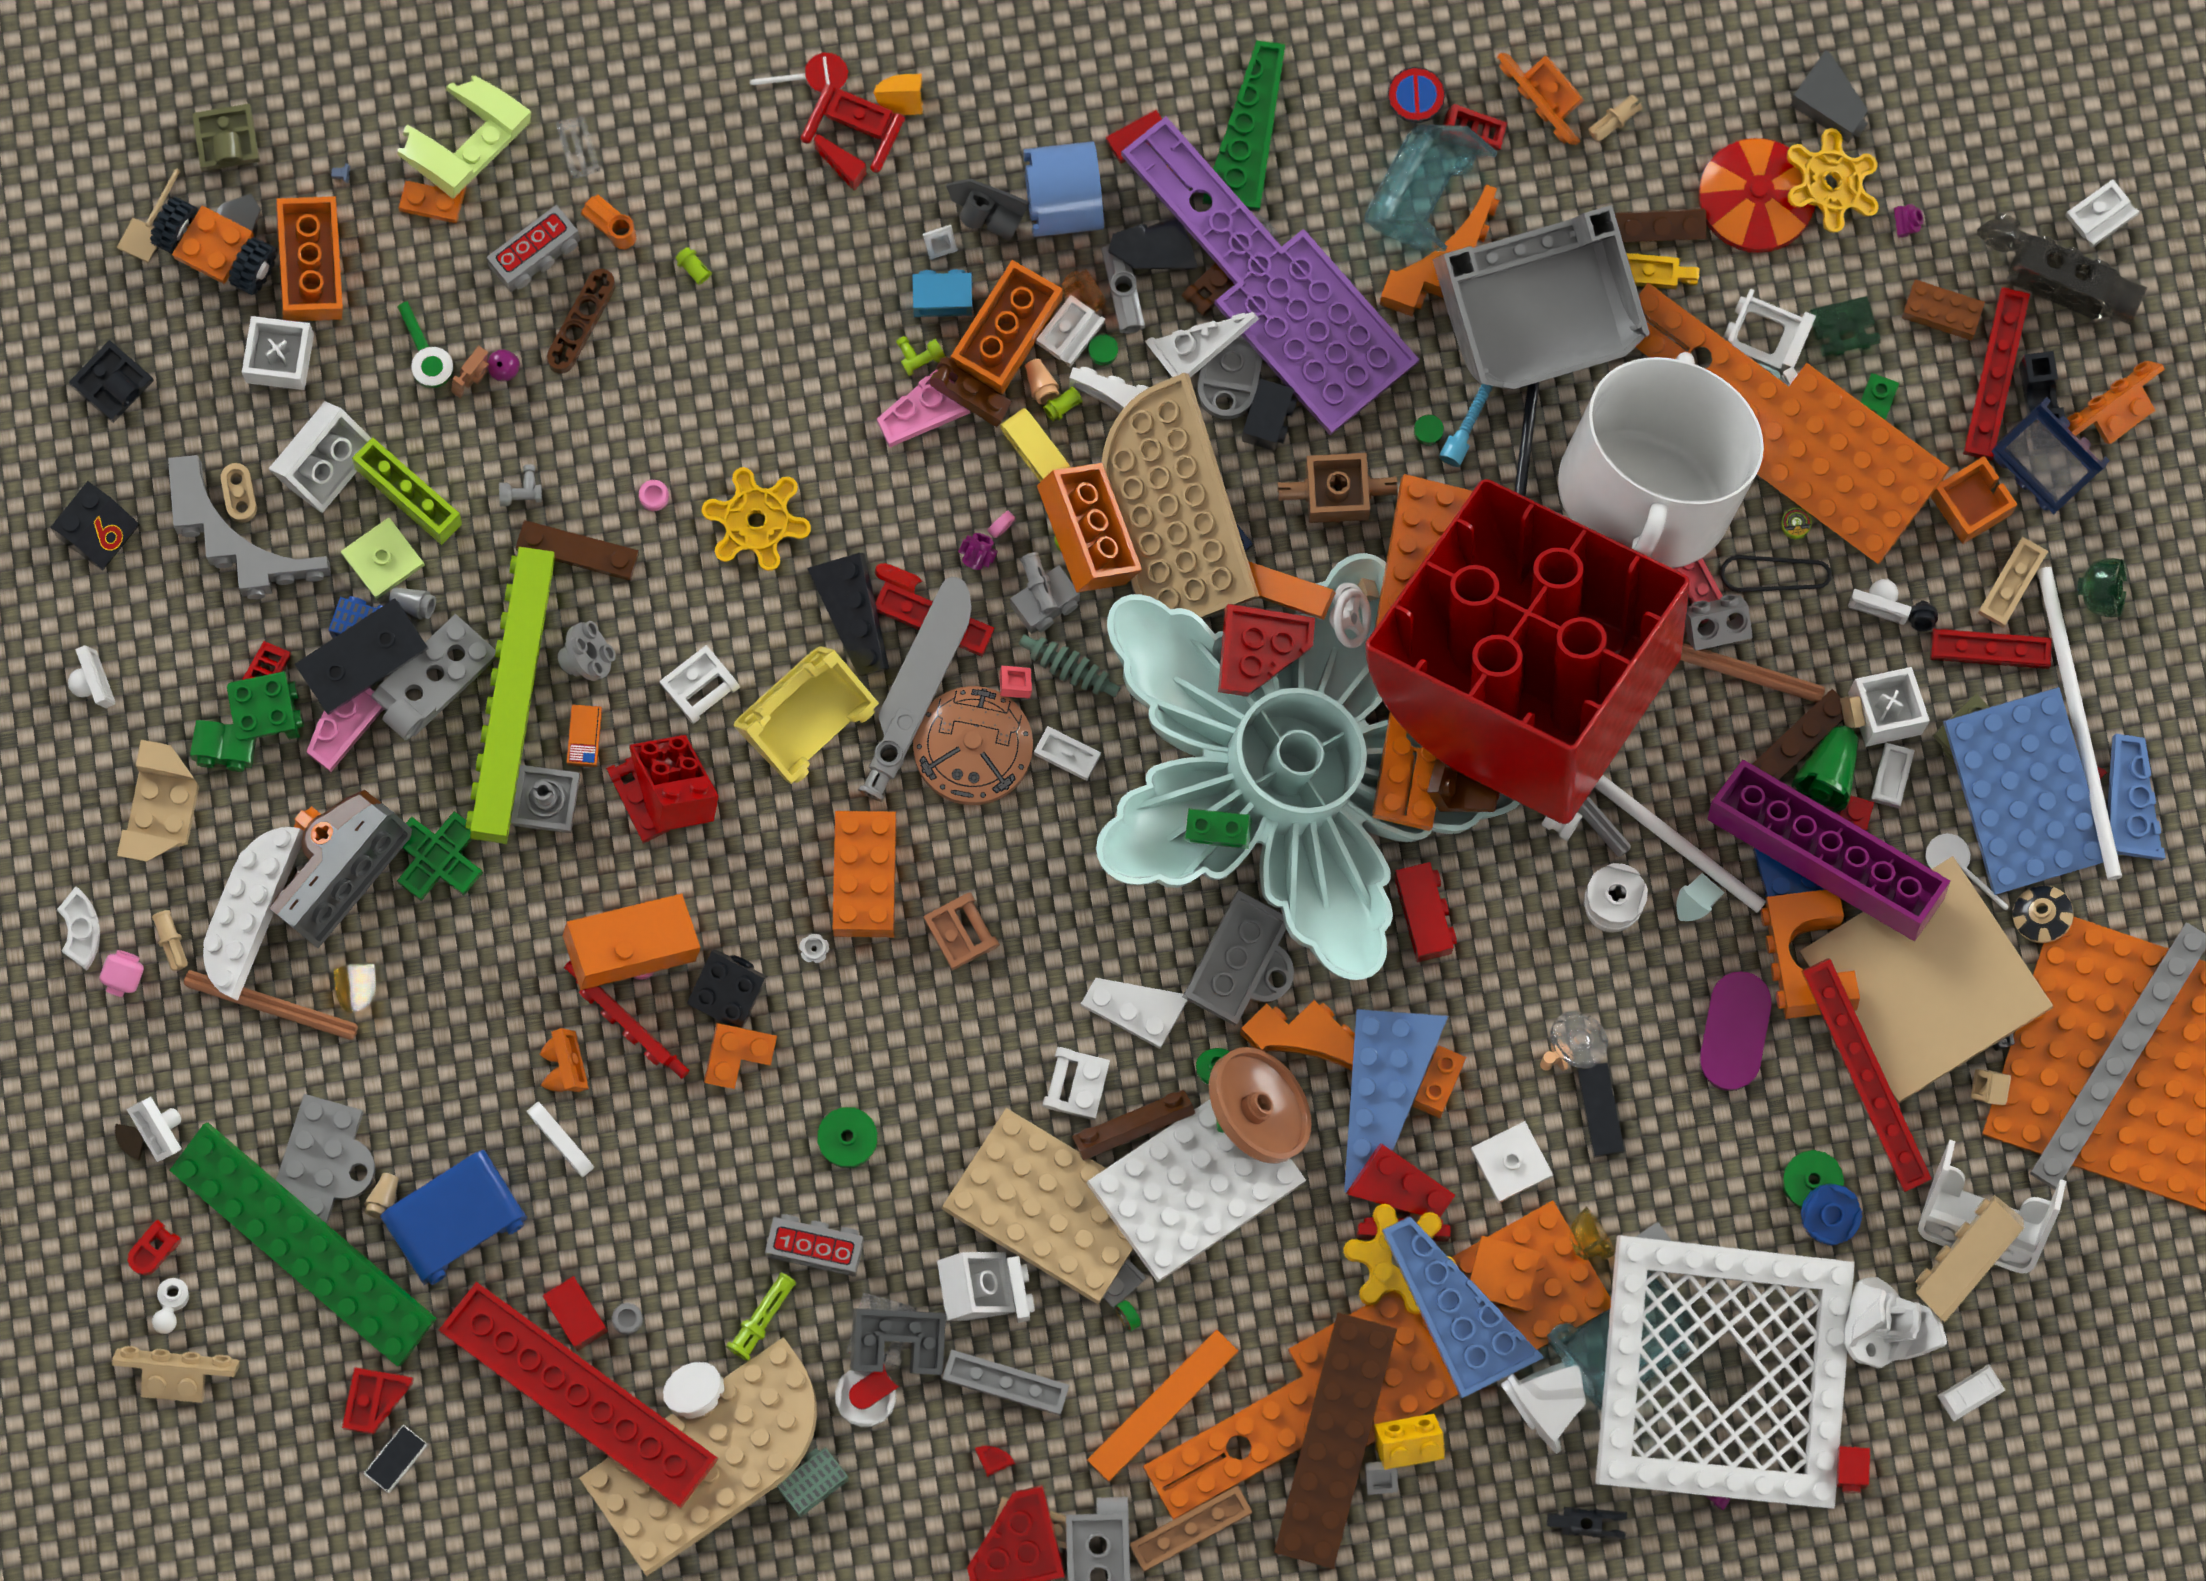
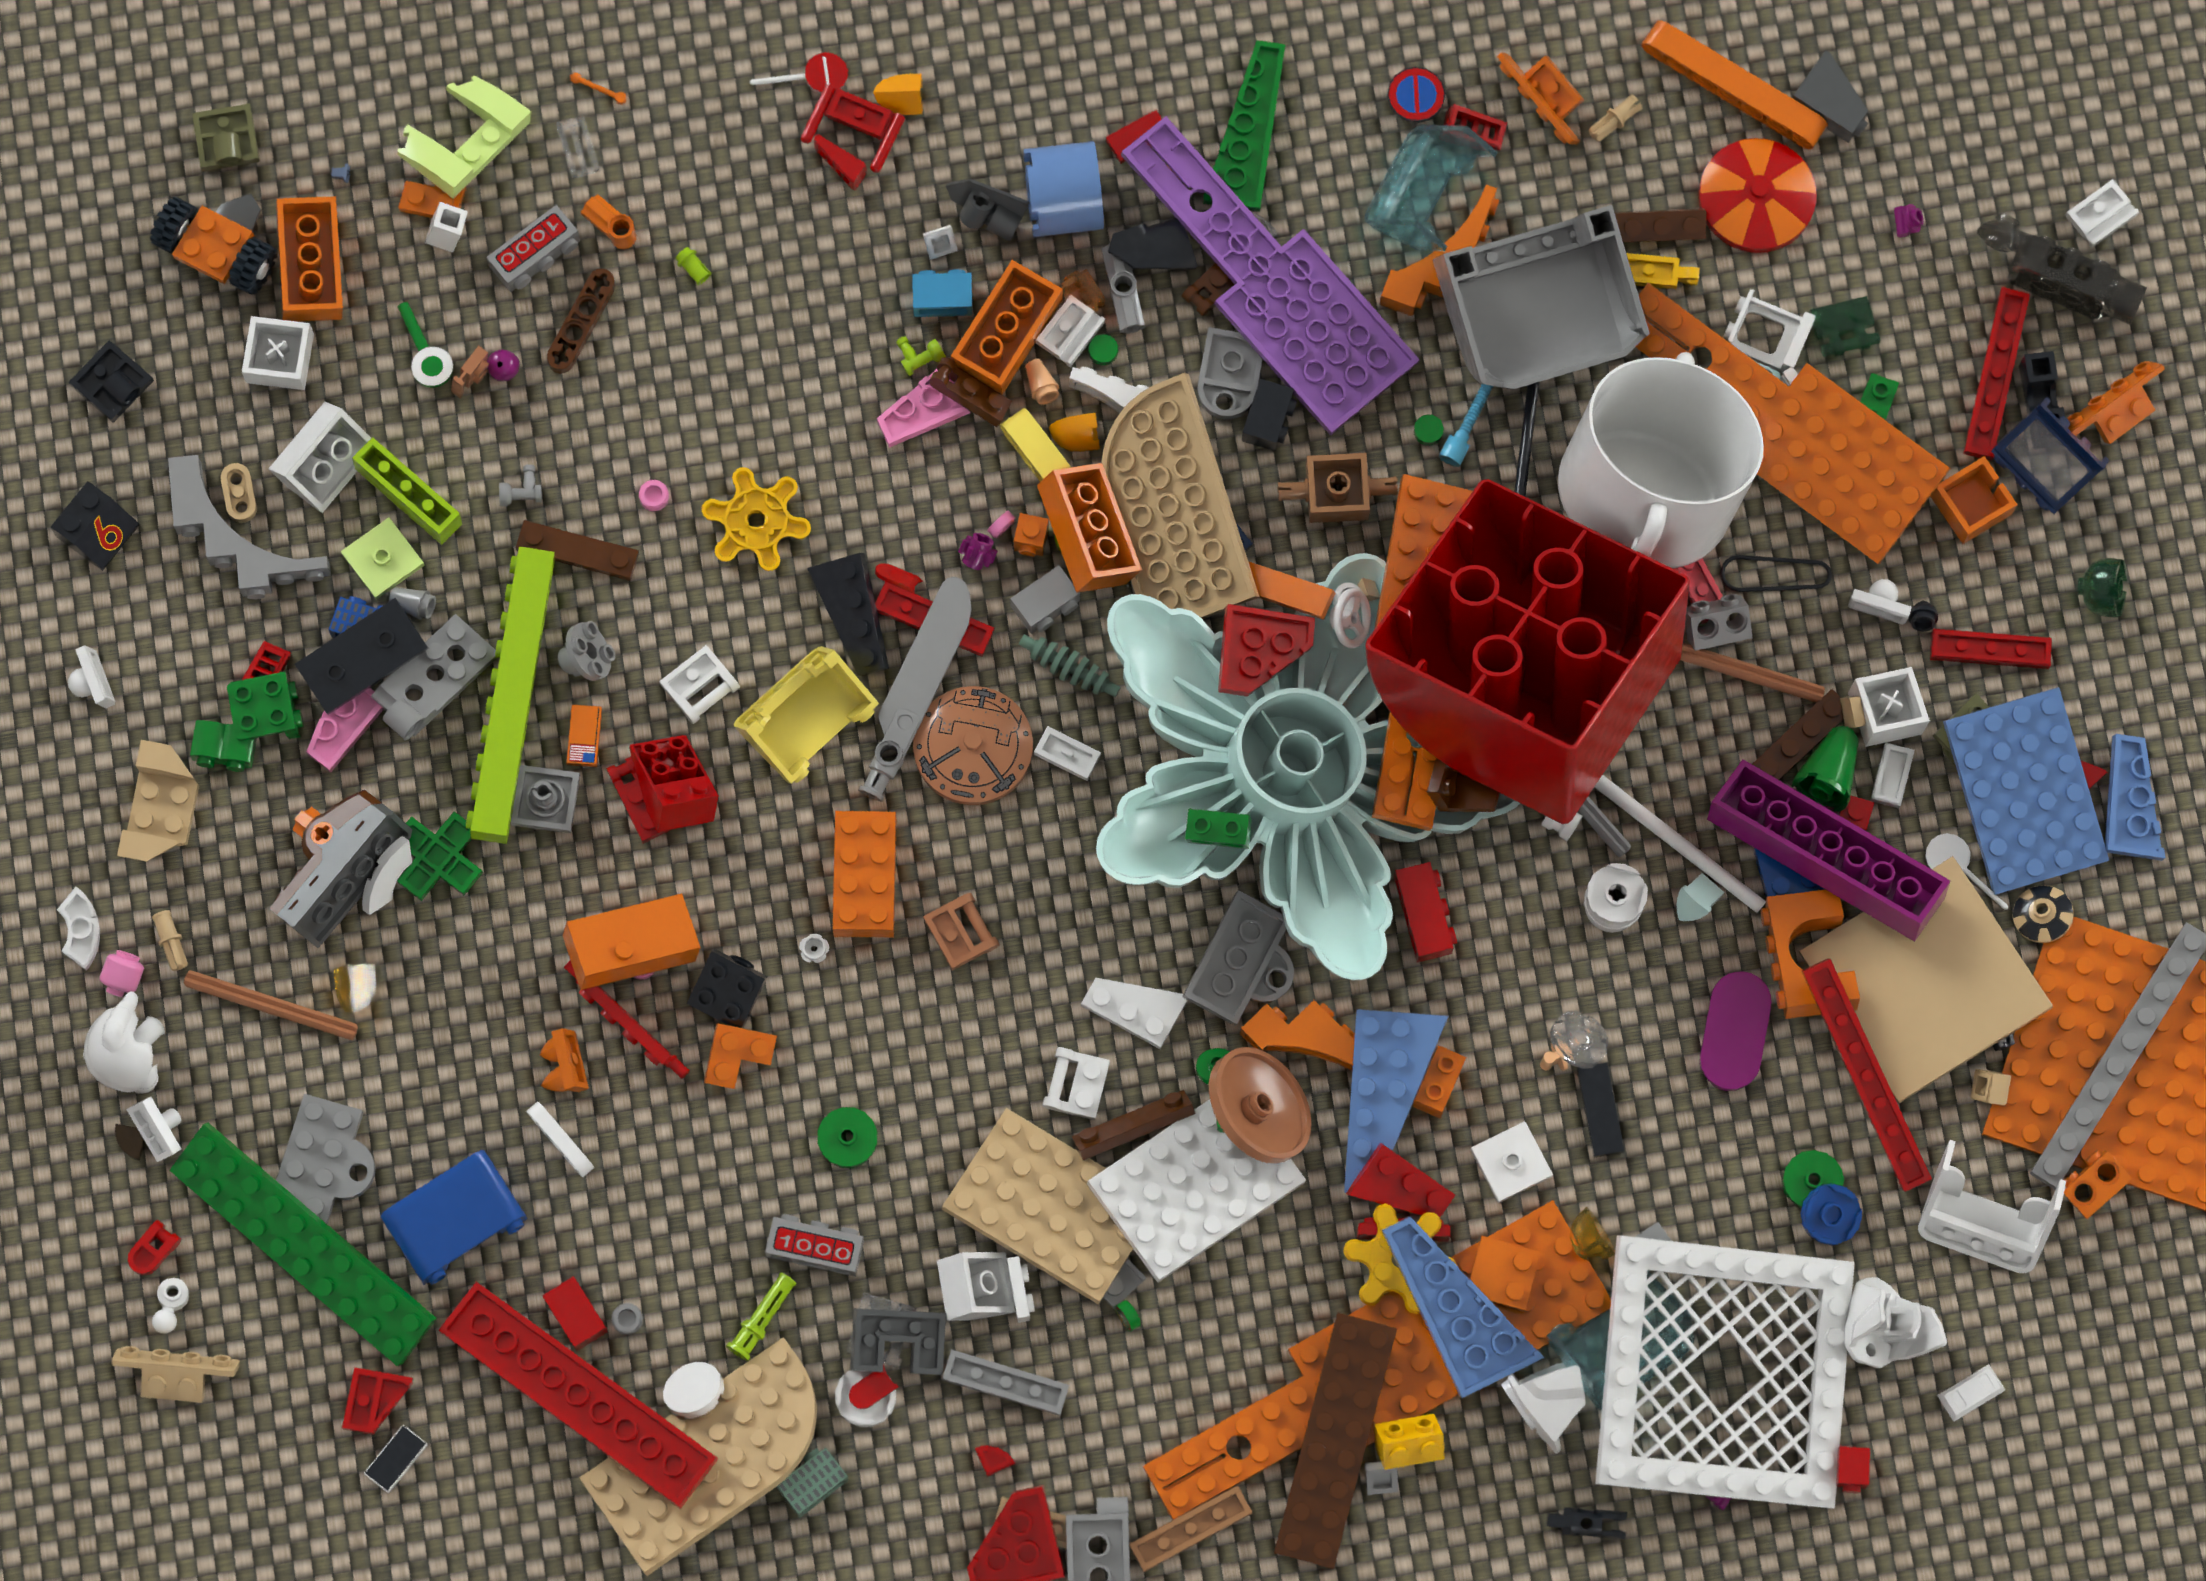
tan piece [117,169,180,263] -> none
white plate [203,827,304,1001] -> none
tan cone [364,1173,399,1221] -> none
coral plate [1000,665,1032,699] -> none
light grey pin [1020,552,1058,615] -> none
lime pin [1043,386,1083,421] -> none
orange tile [1087,1329,1239,1483] -> none
white wing [1145,312,1259,377] -> none
tile [1781,508,1812,539] -> none
yellow plate [1787,128,1878,233] -> none
dark orange piece [1902,279,1985,341] -> none
tan slope [1915,1195,2024,1322] -> none
tan plate [1978,536,2048,628] -> none
white piece [2037,567,2122,880] -> none
none -> white piece [83,991,165,1094]
none -> white tile [362,836,412,915]
none -> white brick [425,202,468,253]
none -> orange hinge [570,72,627,105]
none -> orange brick [1014,513,1049,557]
none -> light orange brick [1049,412,1100,452]
none -> orange beam [1641,20,1828,150]
none -> orange brick [2063,1150,2133,1219]

